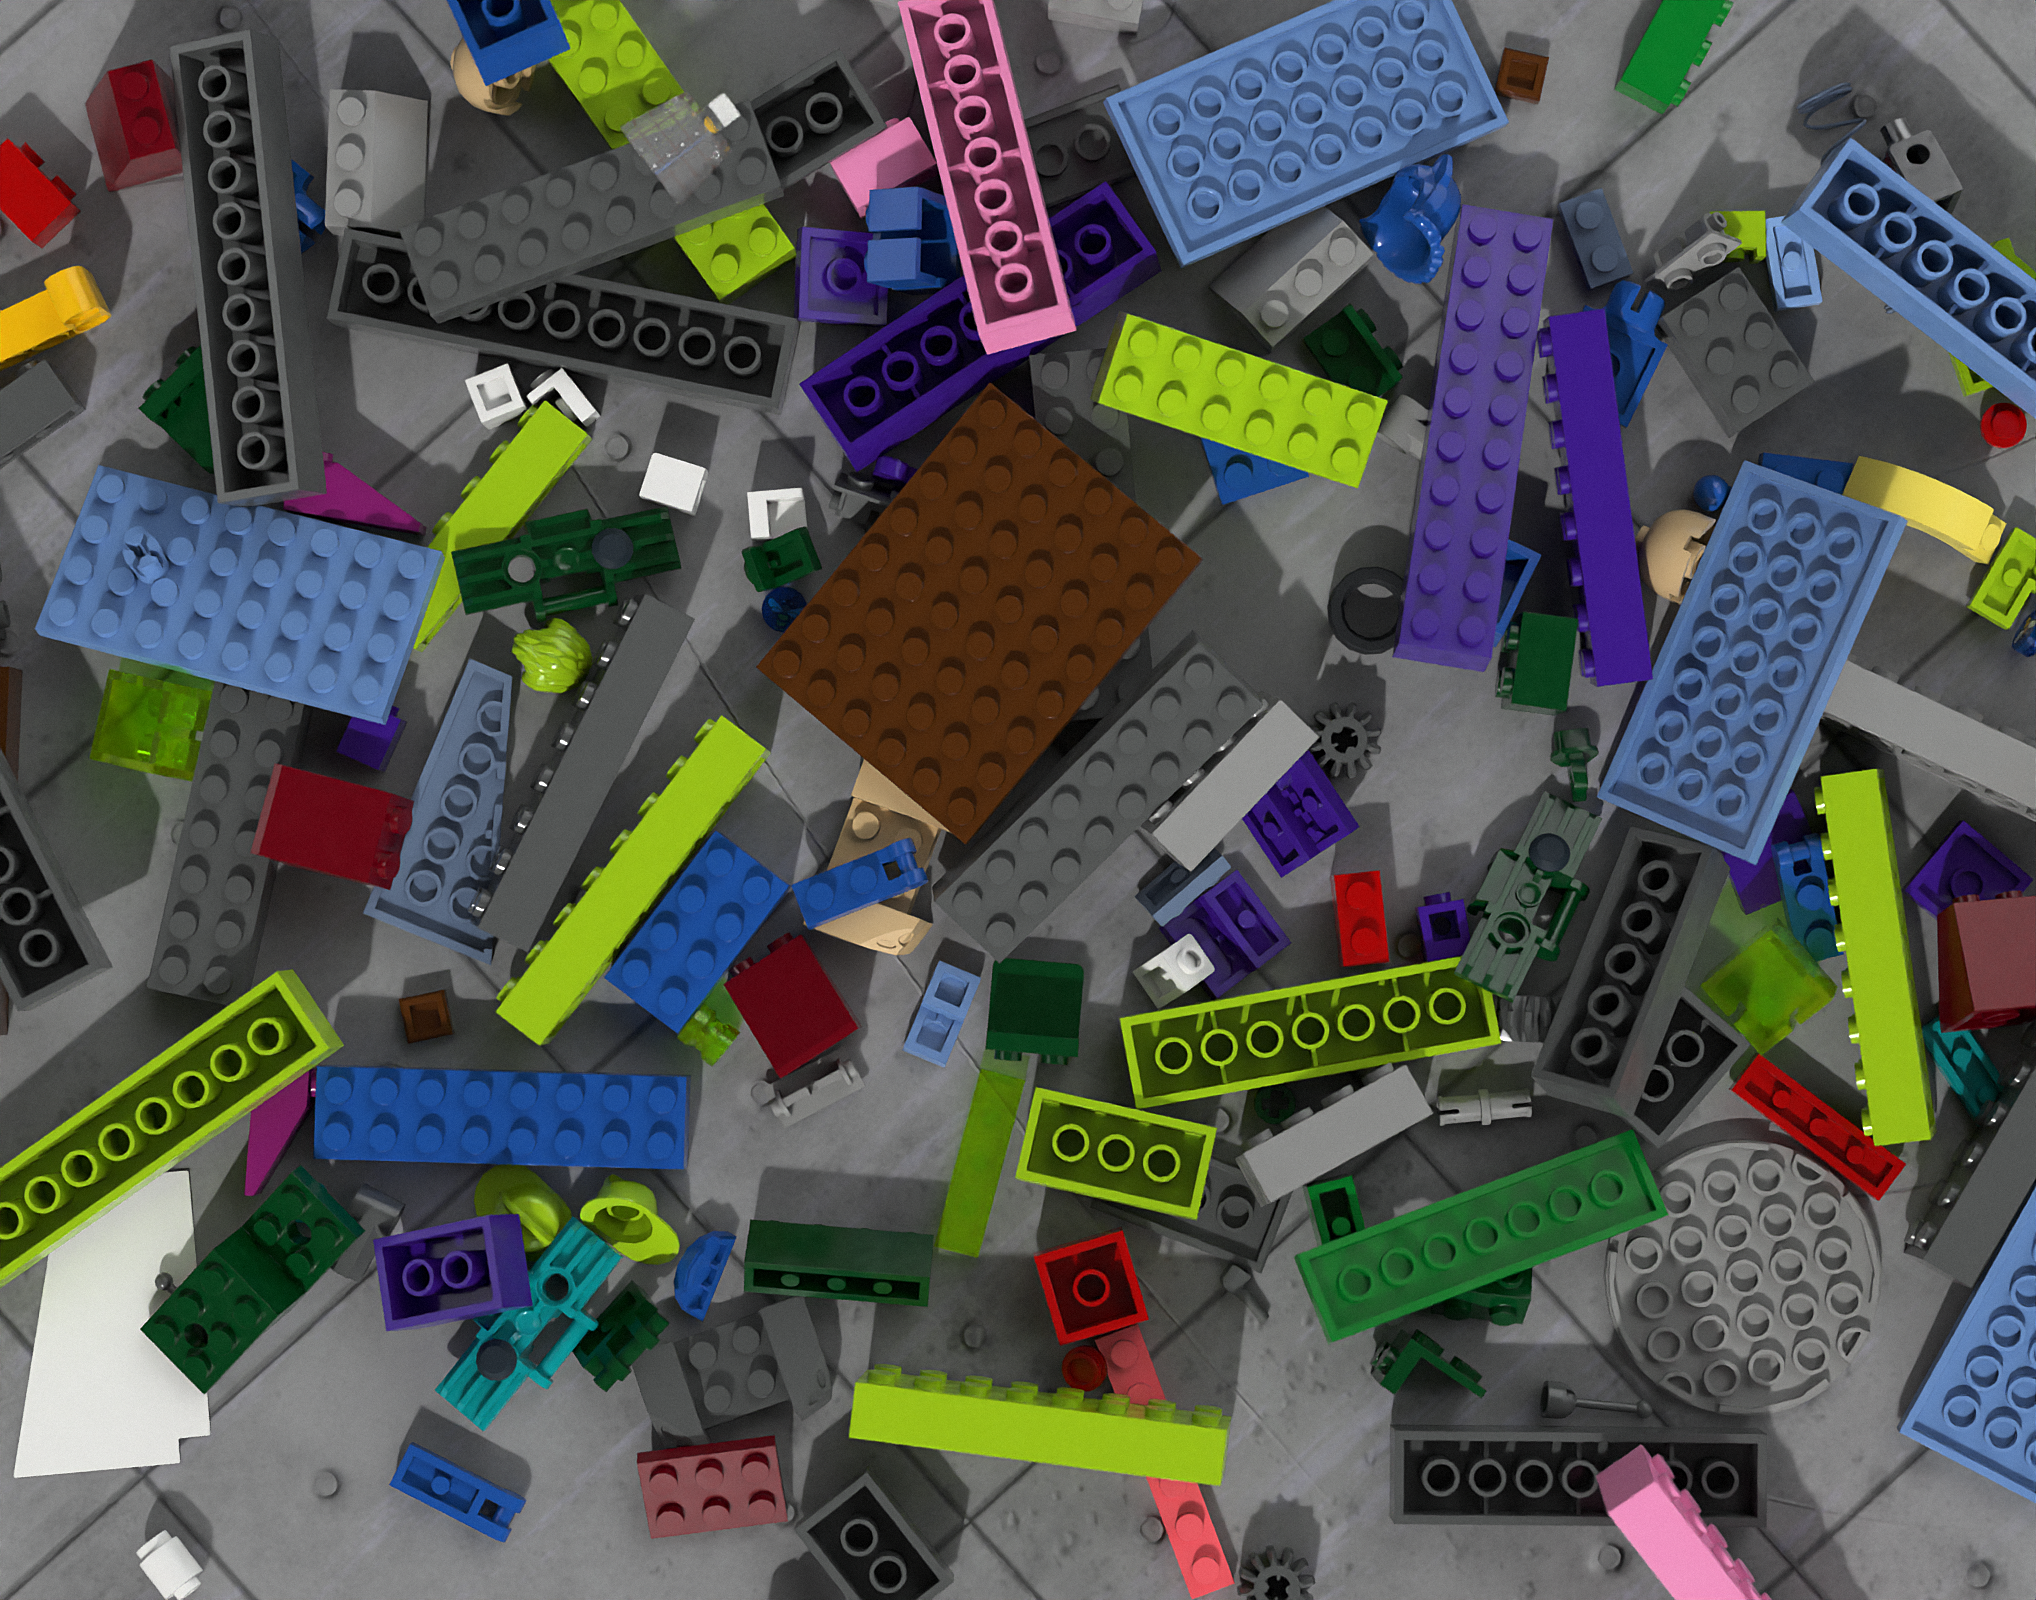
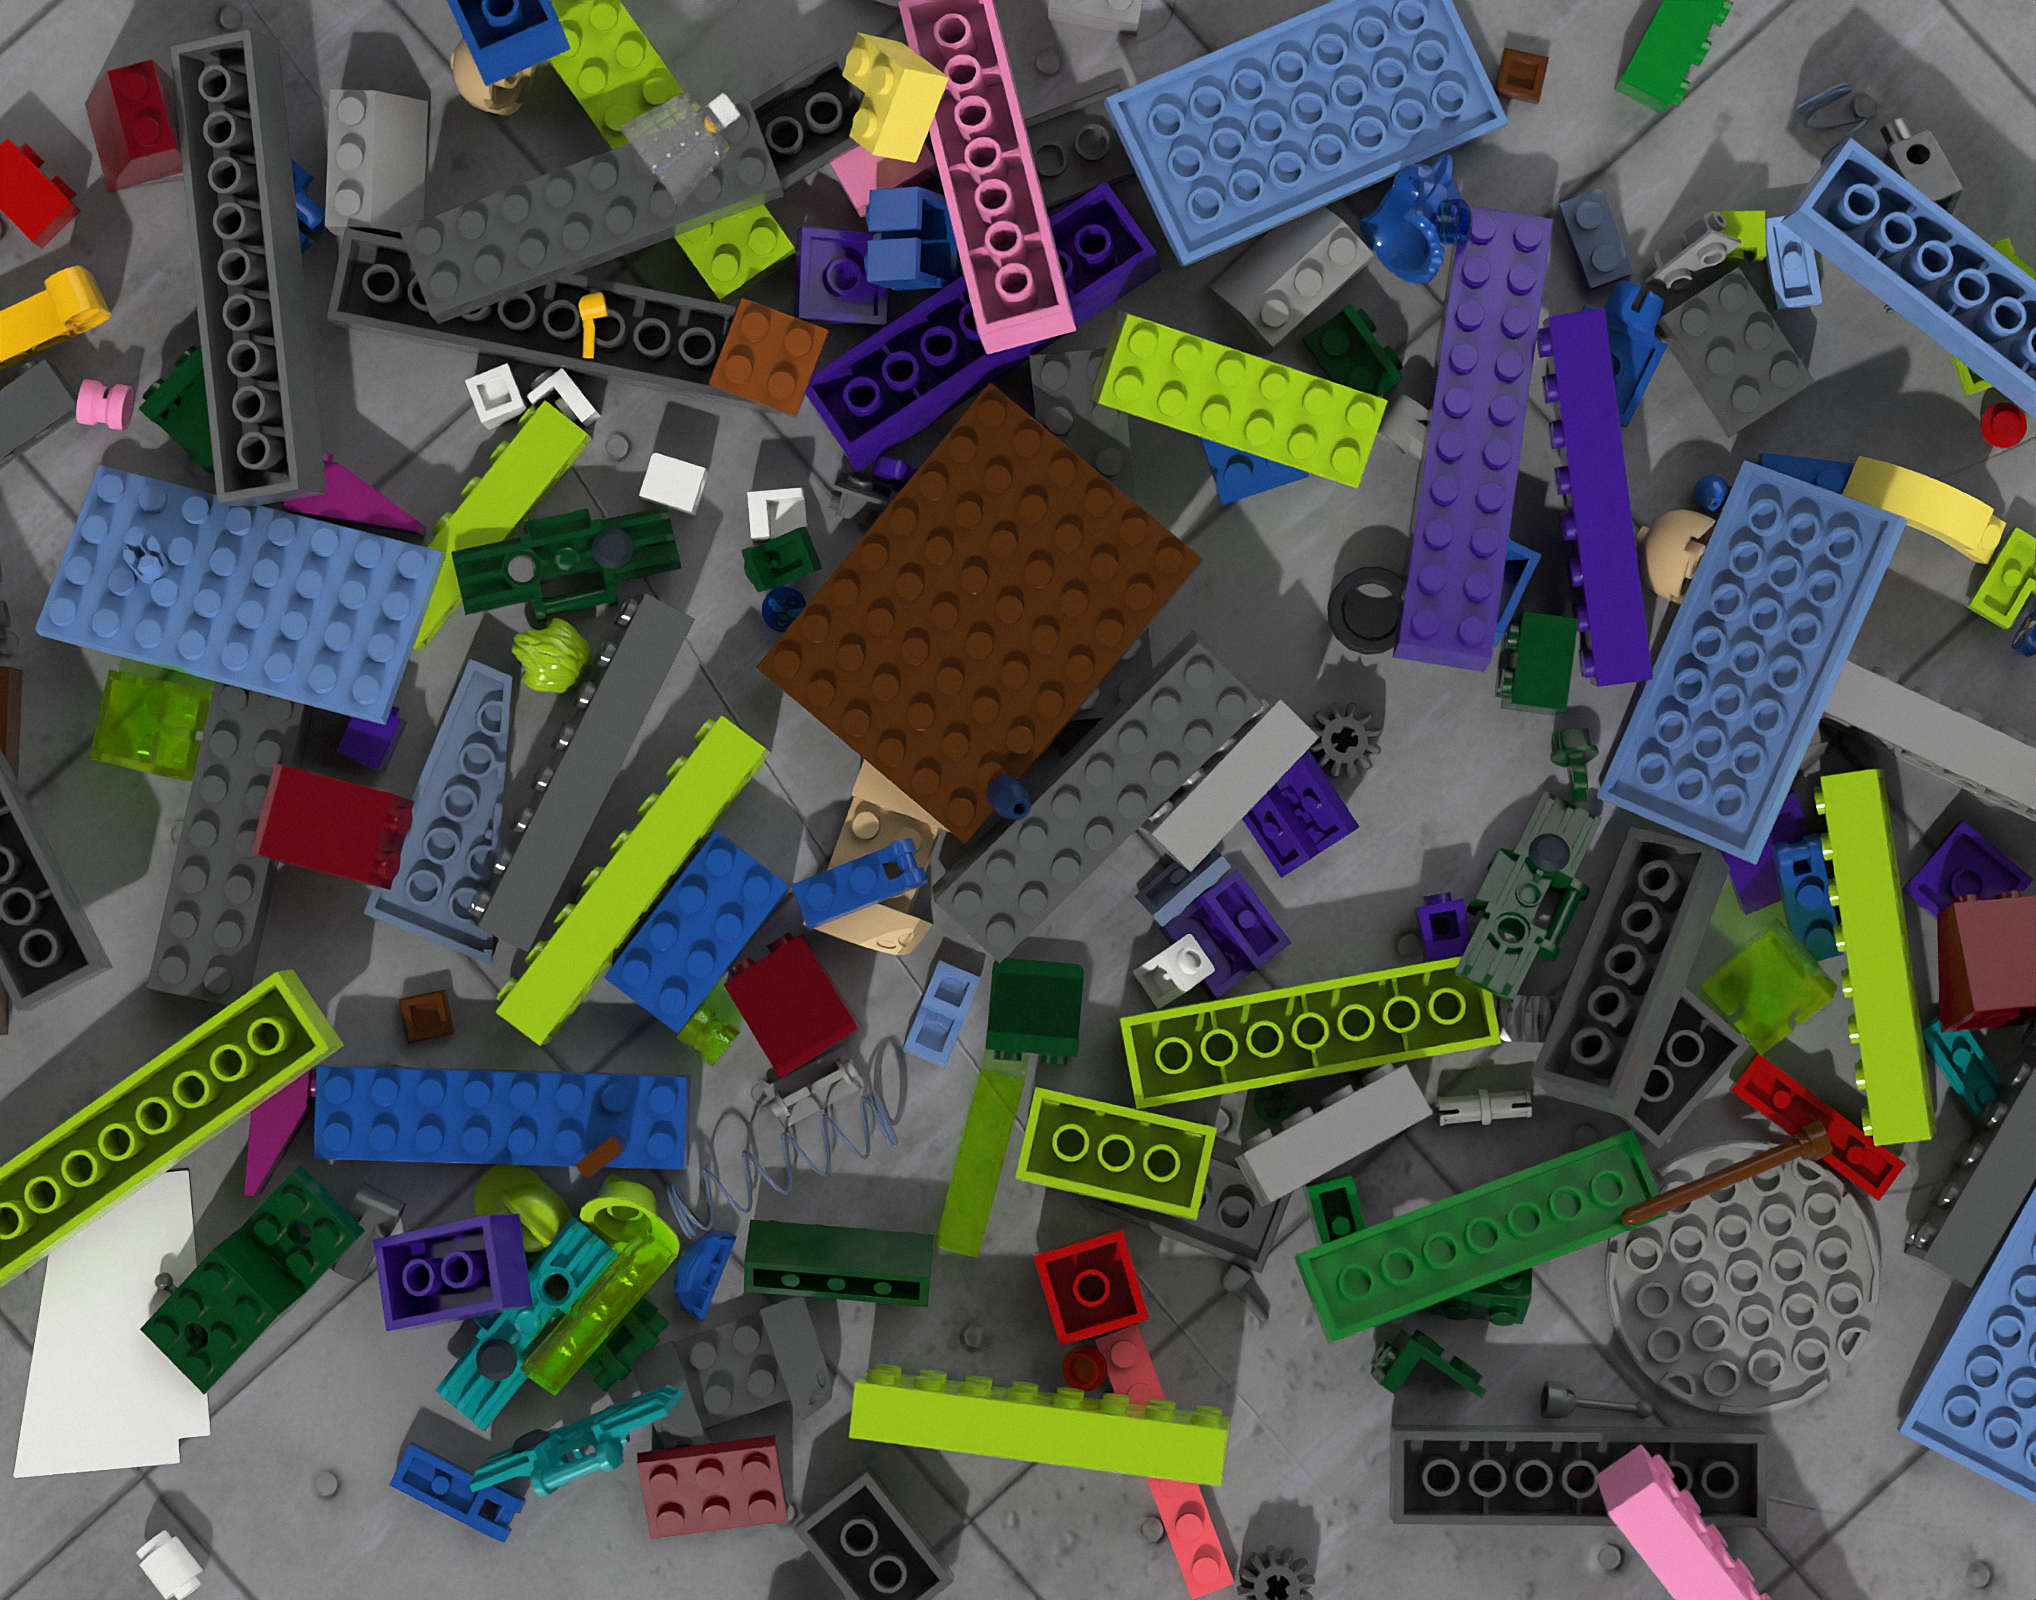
red brick [1330,870,1390,967] -> none
none -> bright pink wheel [76,379,134,431]
none -> teal piece [469,1384,684,1498]
none -> clear neon green tile [520,1228,677,1396]
none -> reddish brown tile [575,1134,626,1178]
none -> yellow hand [579,292,608,358]
none -> sand blue piece [666,1092,898,1239]
none -> dark orange plate [709,298,829,418]
none -> light yellow brick [842,33,949,163]
none -> dark blue hose [986,775,1030,820]
none -> clear blue tile [1436,199,1473,246]
none -> reddish brown piece [1621,1120,1833,1226]

